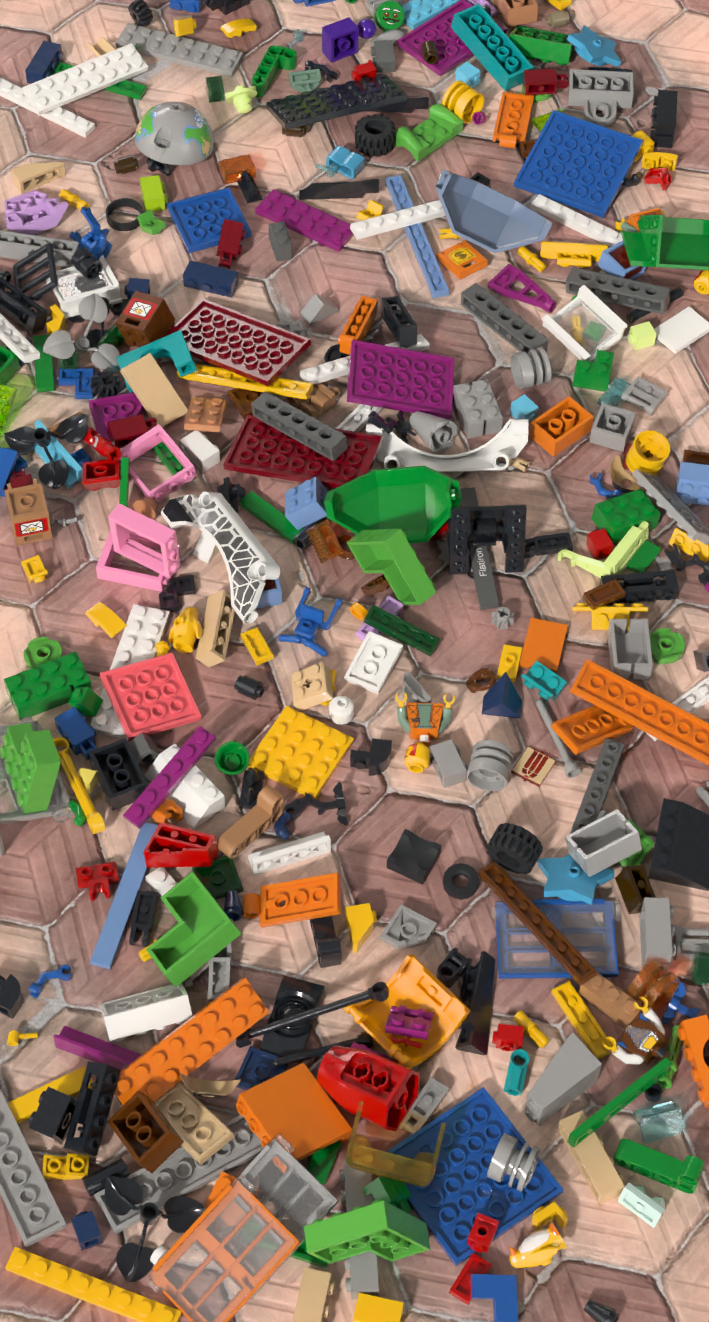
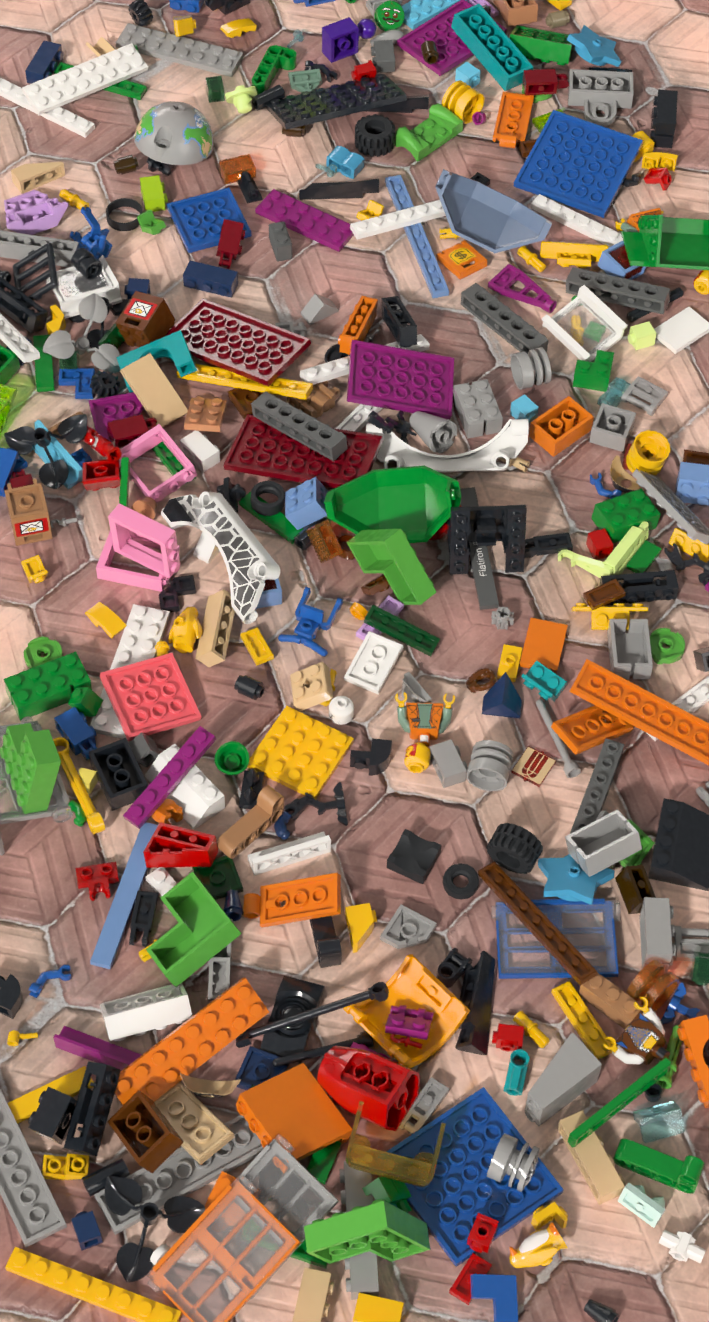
none -> black tyre [251,481,285,516]
none -> black axle [252,84,285,111]
none -> white axle [659,1229,706,1263]

